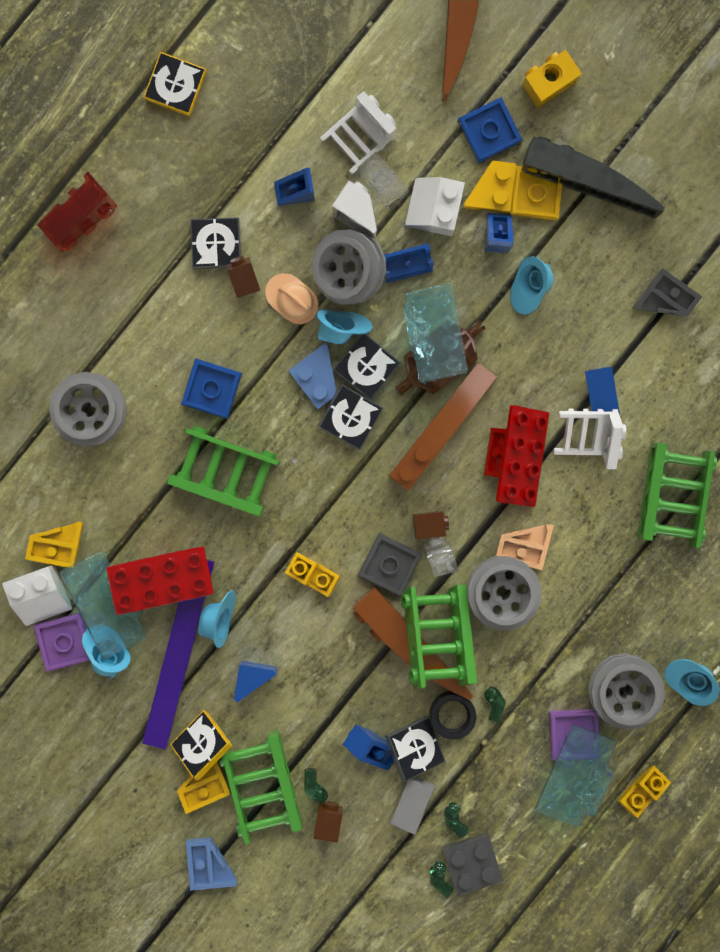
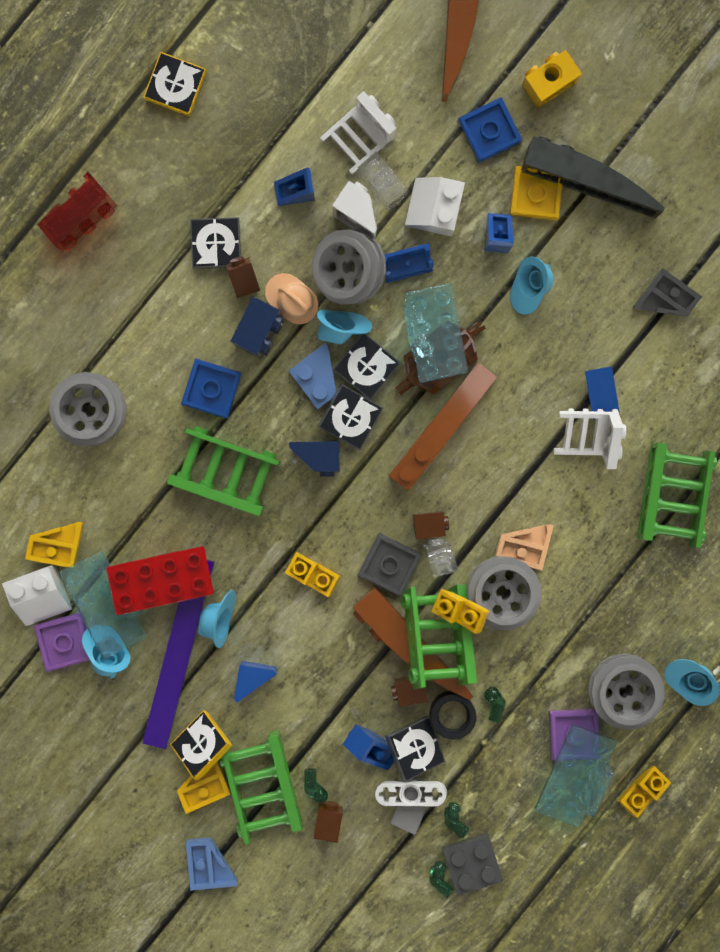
yellow wing [463,160,516,214] -> none
red bracket [484,405,549,507] -> none
none -> dark blue brick [231,297,284,359]
none -> dark blue slope [289,441,340,477]
none -> white beam [375,781,447,806]
none -> reddish brown brick [391,676,428,707]
none -> yellow slope [432,589,490,634]

